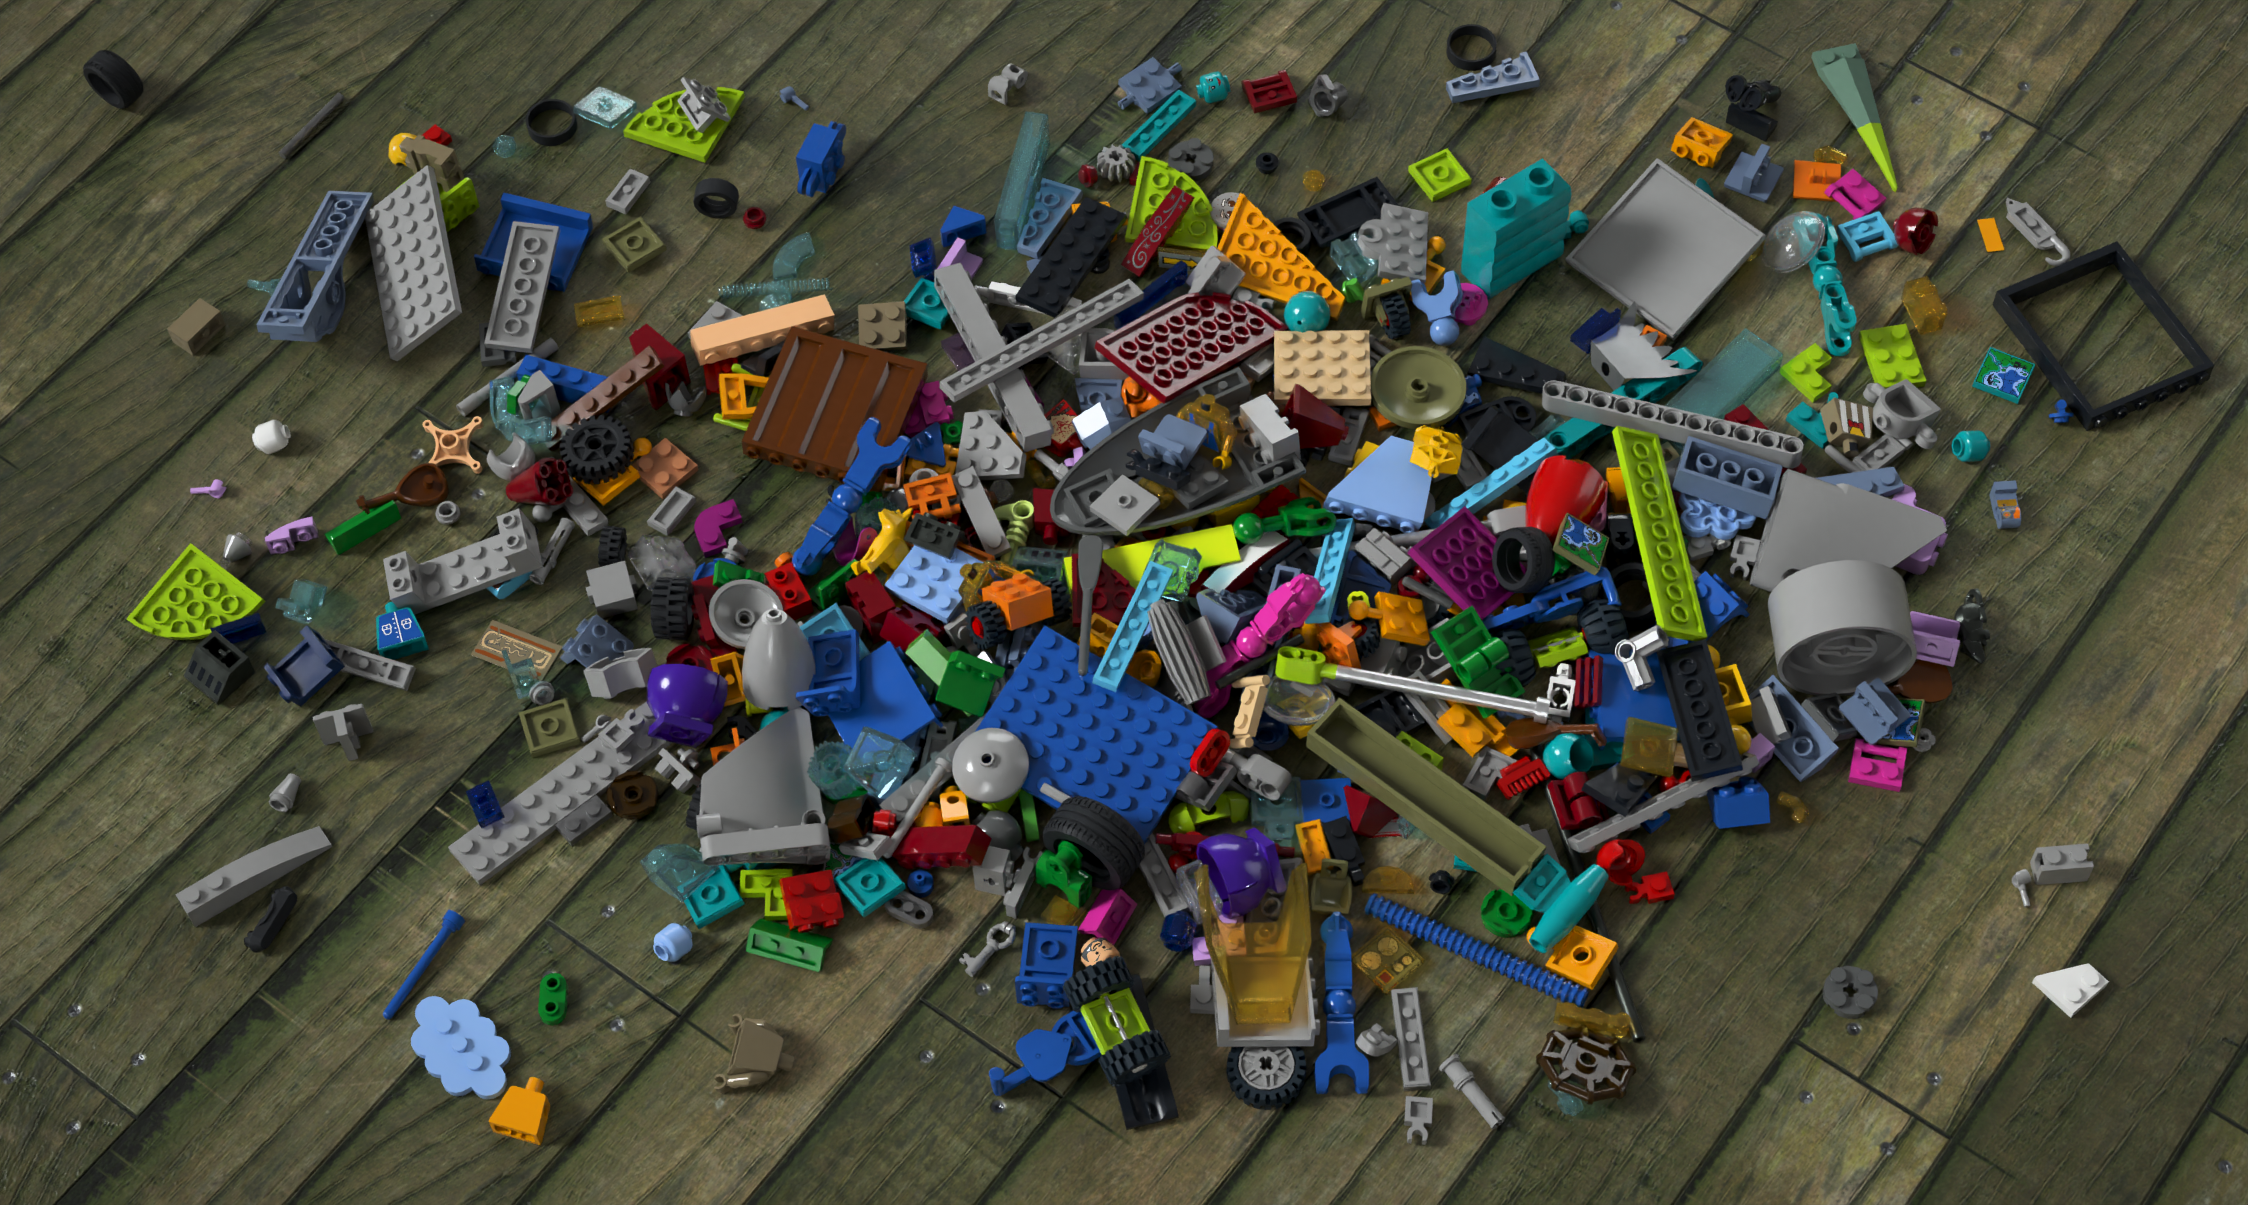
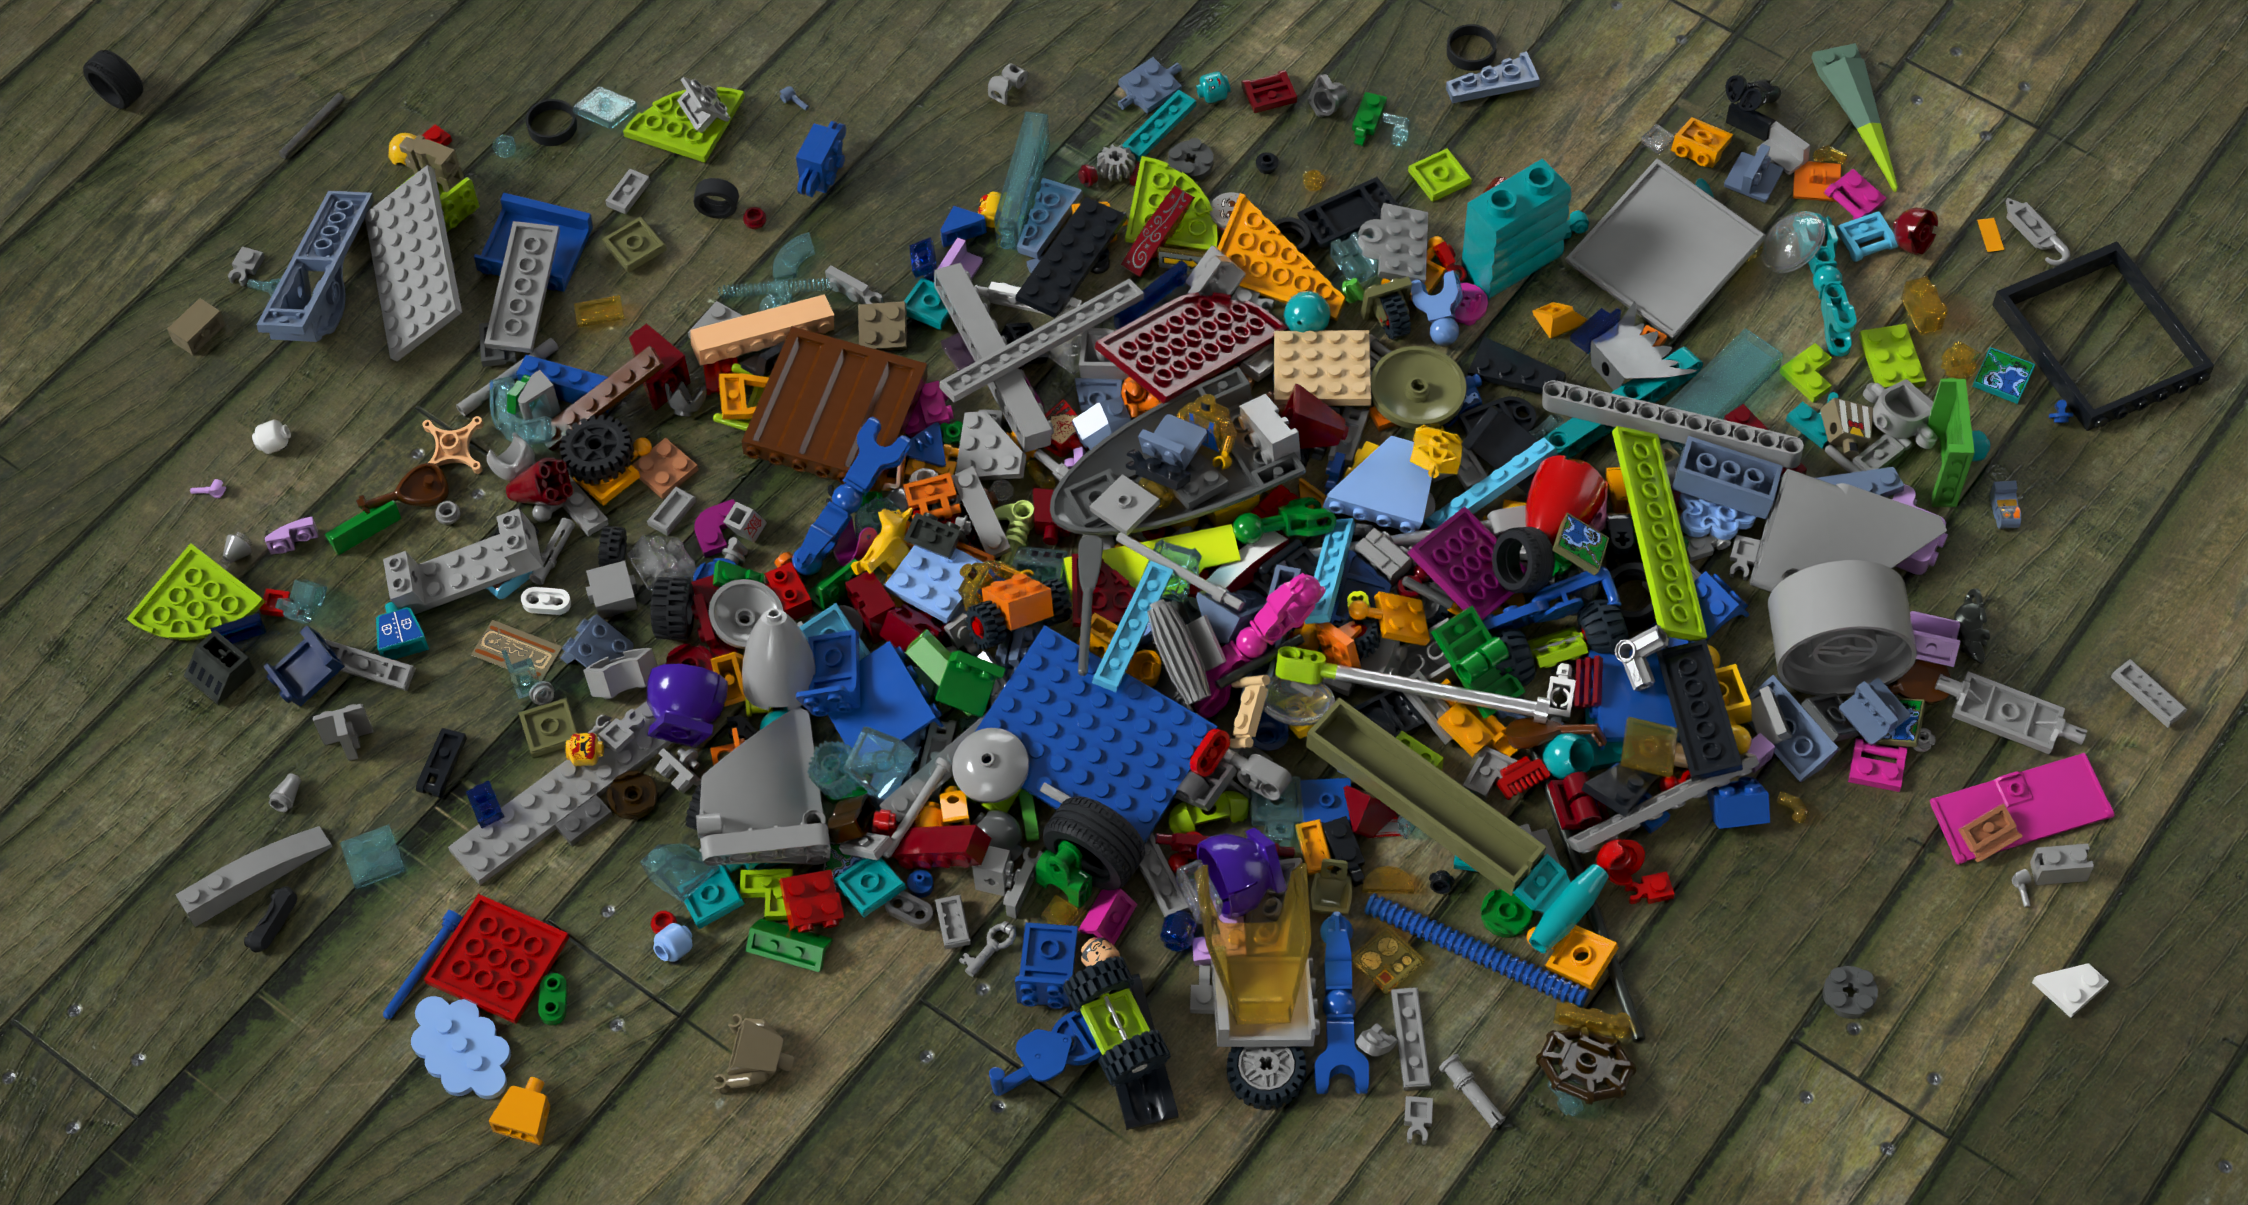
none -> light grey plate [228,247,265,287]
none -> red plate [259,589,292,617]
none -> clear light blue plate [340,825,406,889]
none -> black plate [416,728,467,798]
none -> red plate [424,894,570,1024]
none -> white plate [521,587,571,615]
none -> yellow head [566,733,604,766]
none -> red plate [651,911,677,934]
none -> light grey brick [723,502,767,543]
none -> light grey plate [825,265,883,304]
none -> light grey plate [935,895,971,950]
none -> light grey plate [955,515,972,537]
none -> yellow head [978,192,1009,228]
none -> light grey bar [1116,532,1244,611]
none -> blue plate [1325,452,1346,496]
none -> green plate [1352,92,1387,146]
none -> clear light blue plate [1382,112,1410,146]
none -> red plate [1433,241,1467,283]
none -> light orange slope [1532,302,1591,339]
none -> clear plate [1641,124,1674,154]
none -> light grey panel [1757,122,1810,175]
none -> bright green panel [1927,378,1975,507]
none -> dark pink door [1930,753,2114,865]
none -> light grey plate [1935,671,2087,754]
none -> clear yellow brick [1940,341,1981,379]
none -> nougat plate [1958,803,2023,862]
none -> light grey plate [2111,659,2187,728]

